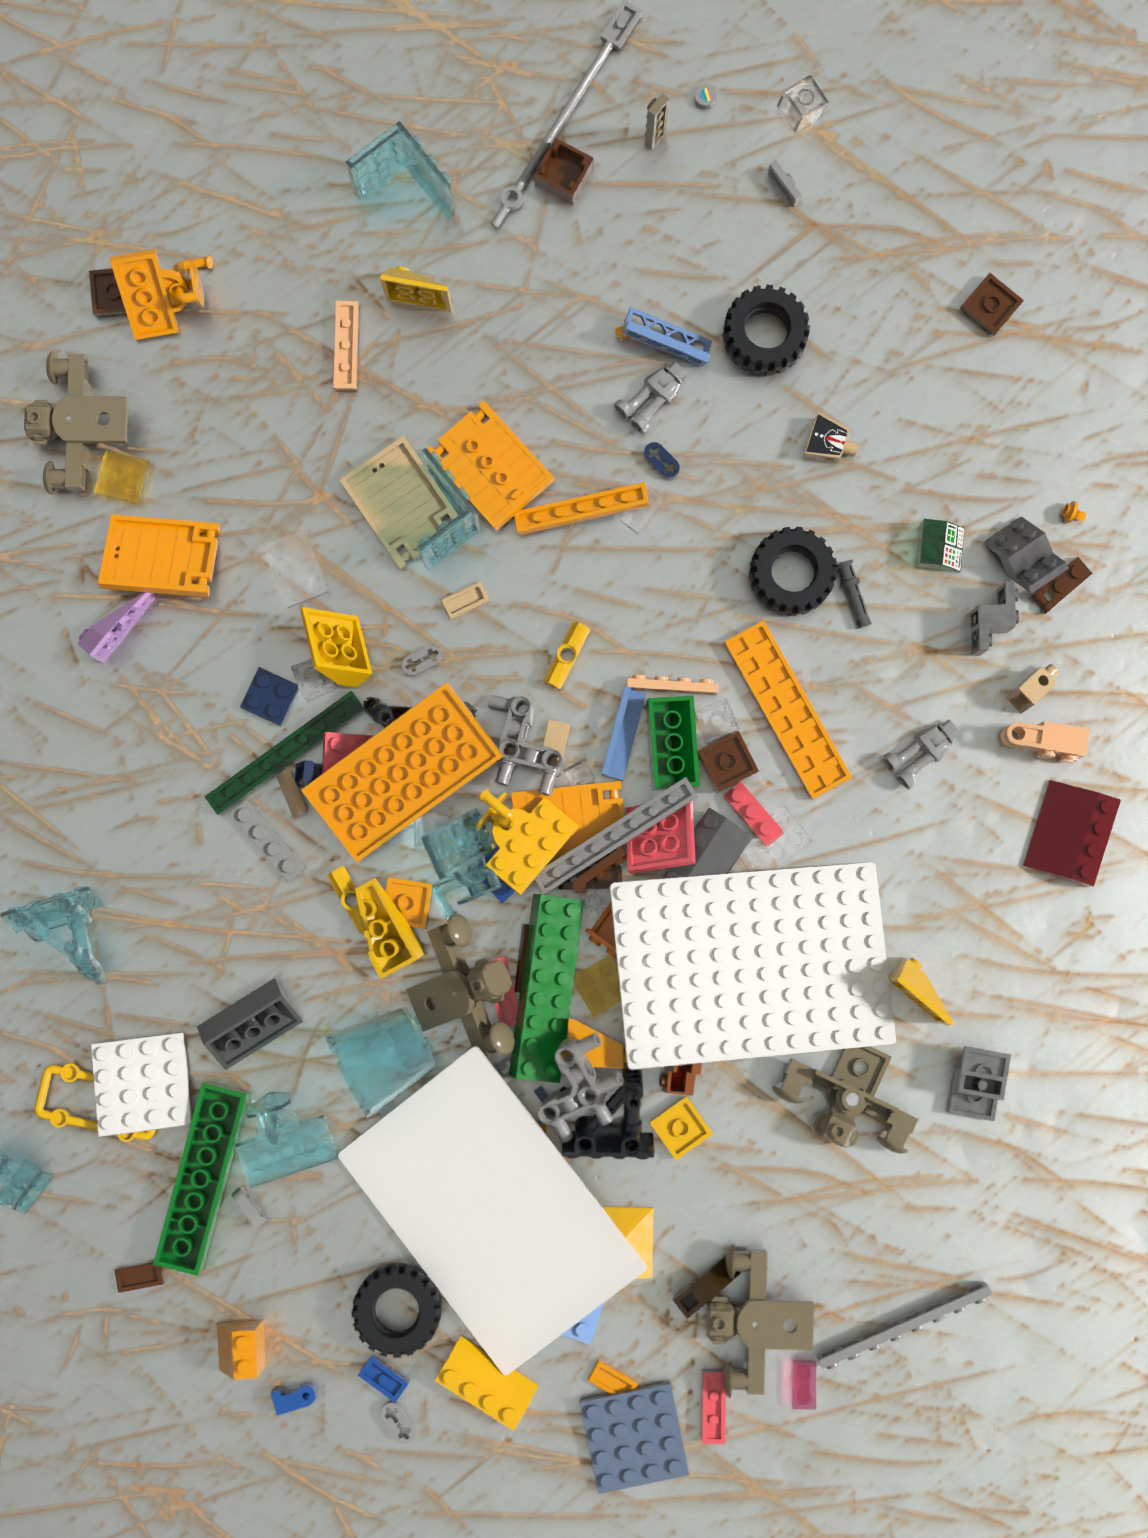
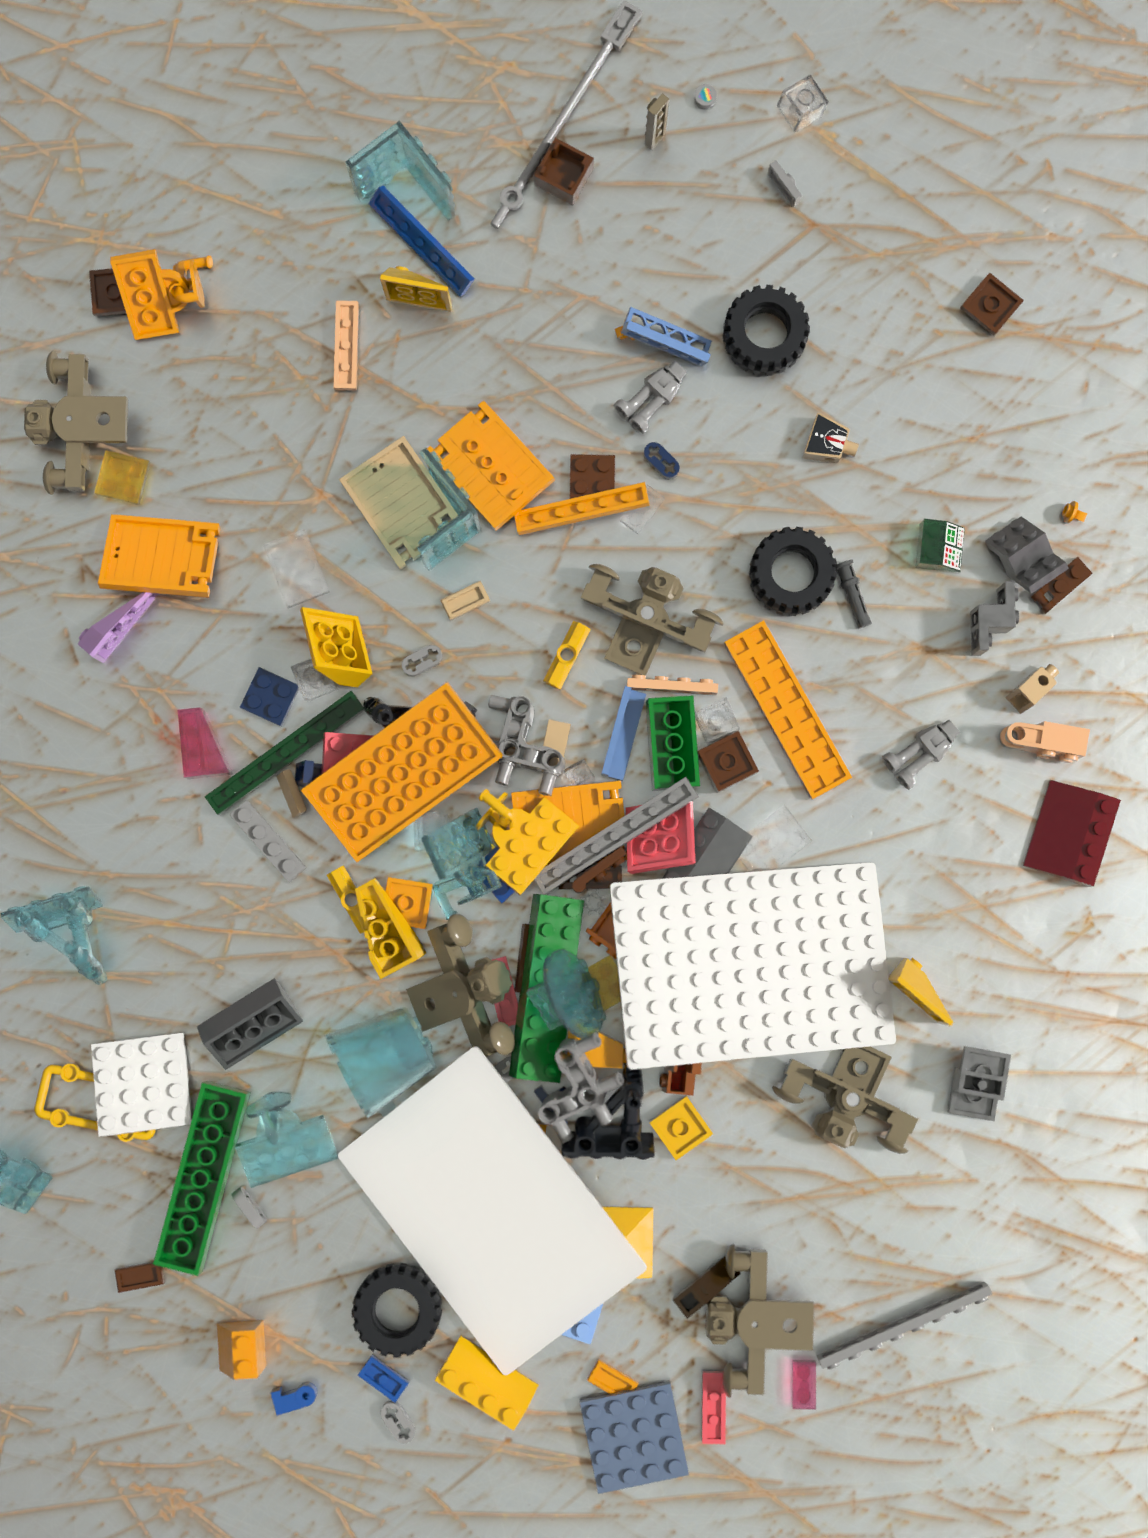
coral plate [723,782,784,847] -> none
none -> clear pink wedge [178,707,234,779]
none -> blue plate [368,186,475,297]
none -> clear light blue bracket [526,949,606,1039]
none -> reddish brown plate [570,454,615,499]
none -> dark tan piece [581,564,723,676]

